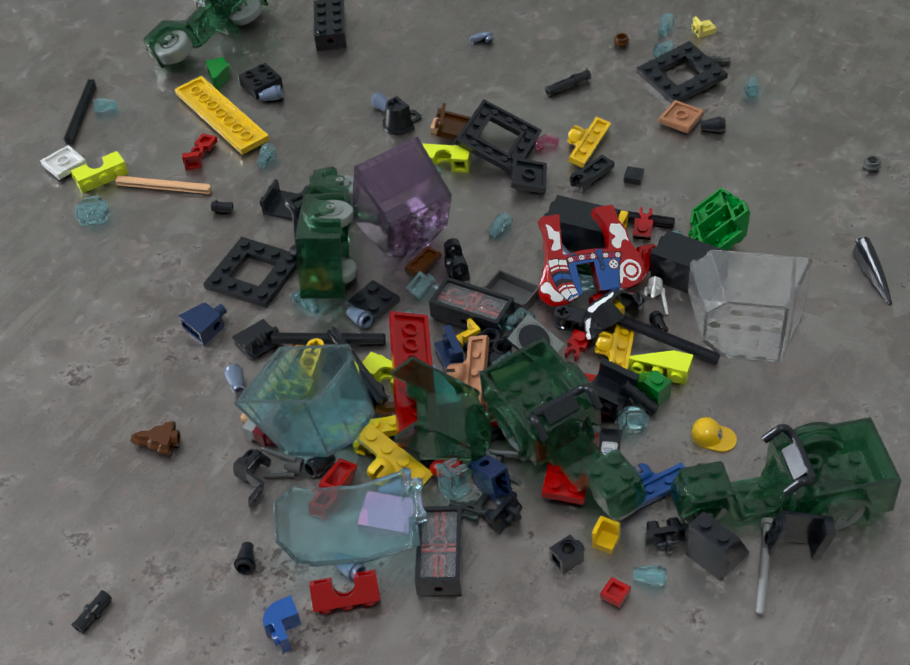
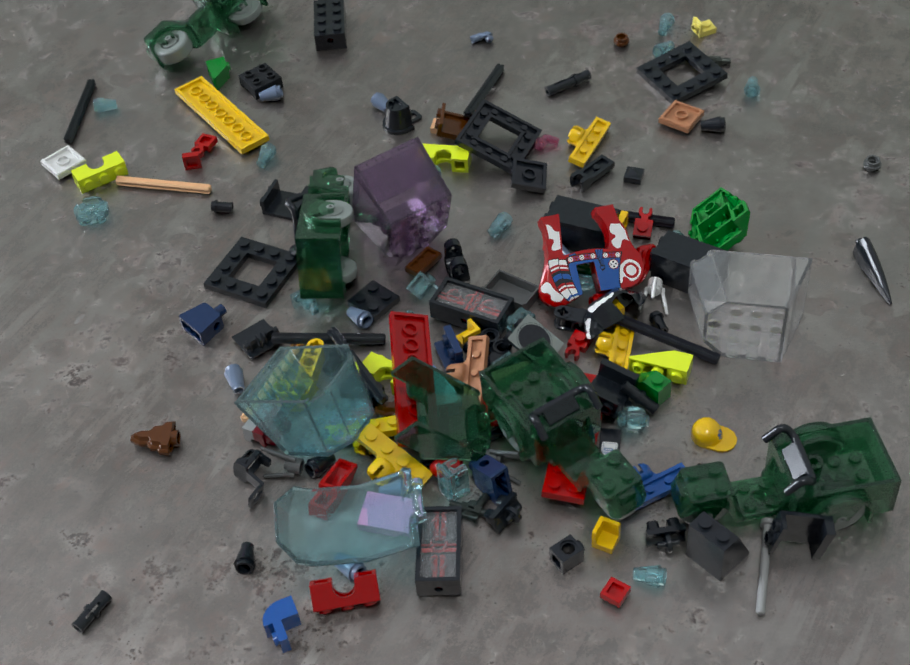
none -> black axle [463,63,504,119]

